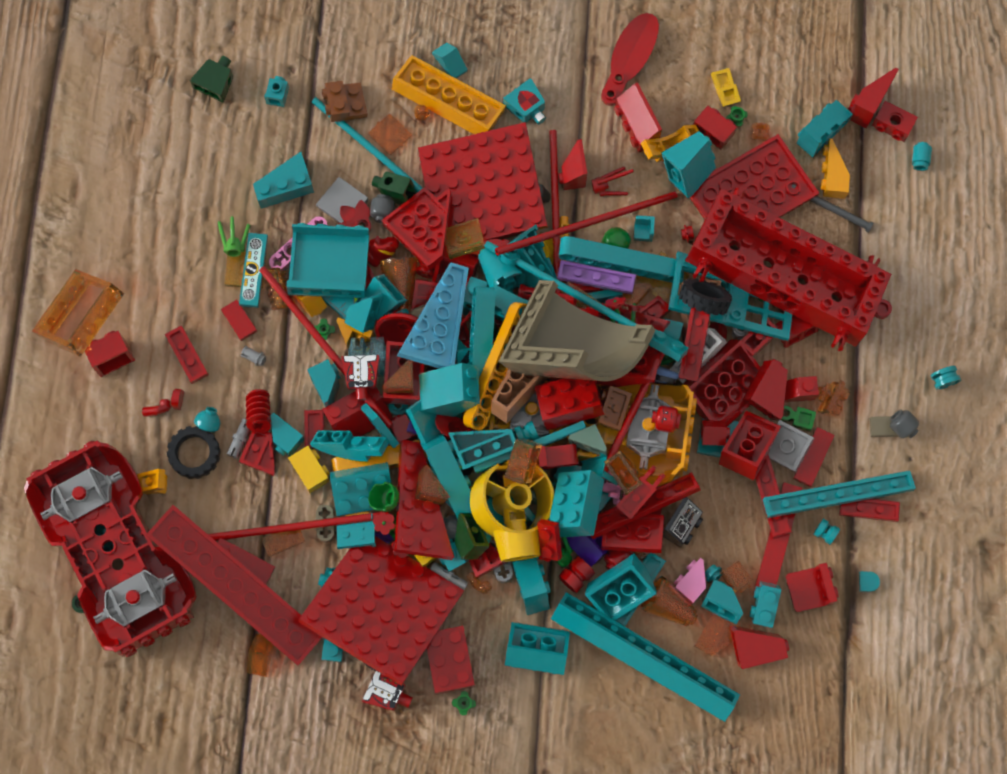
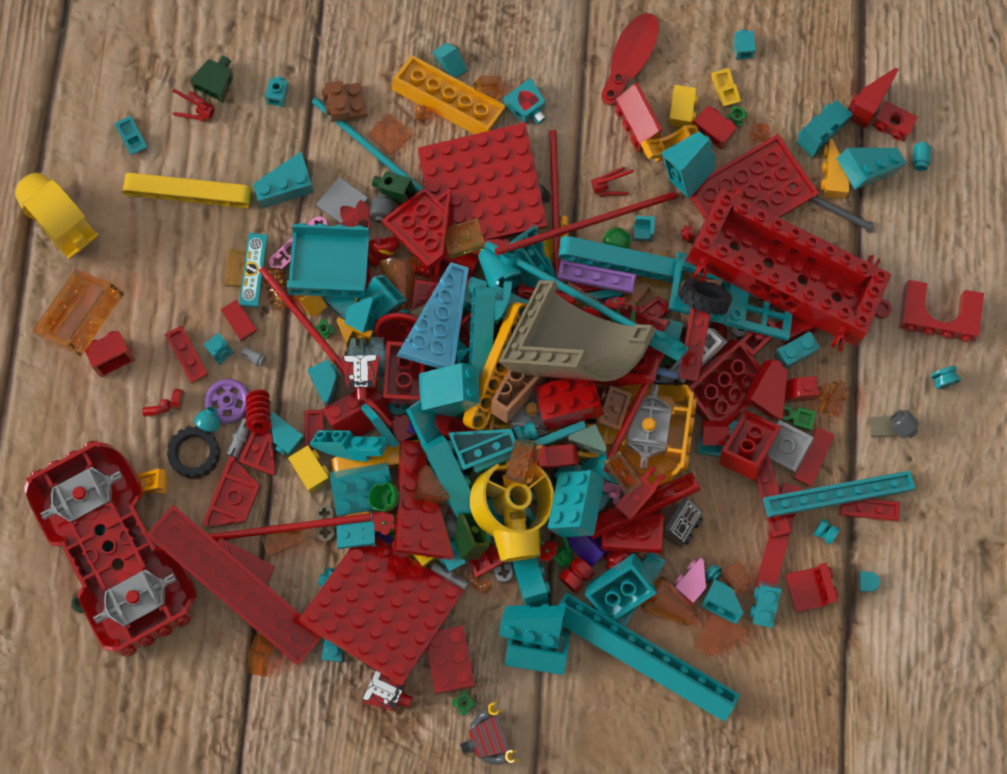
bright green plant [218,216,250,257] -> none
clear orange slope [382,360,413,393] -> none
red plate [537,519,562,561] -> none
red slope [558,139,587,190] -> none
red head [651,405,681,433] -> none
red slope [729,626,789,669] -> none
none -> yellow animal [15,173,99,260]
none -> teal slope [114,115,147,155]
none -> yellow beam [122,173,252,208]
none -> red plant [172,89,215,122]
none -> red wing [202,456,260,527]
none -> teal brick [204,333,234,365]
none -> medium lavender plate [205,379,249,424]
none -> torso [460,701,519,765]
none -> clear orange bracket [474,76,504,100]
none -> teal slope [494,281,512,324]
none -> teal wedge [499,603,567,649]
none -> yellow brick [668,85,699,128]
none -> teal brick [733,30,756,60]
none -> teal brick [774,332,820,369]
none -> teal wedge [836,148,907,190]
none -> red arch [899,280,984,342]

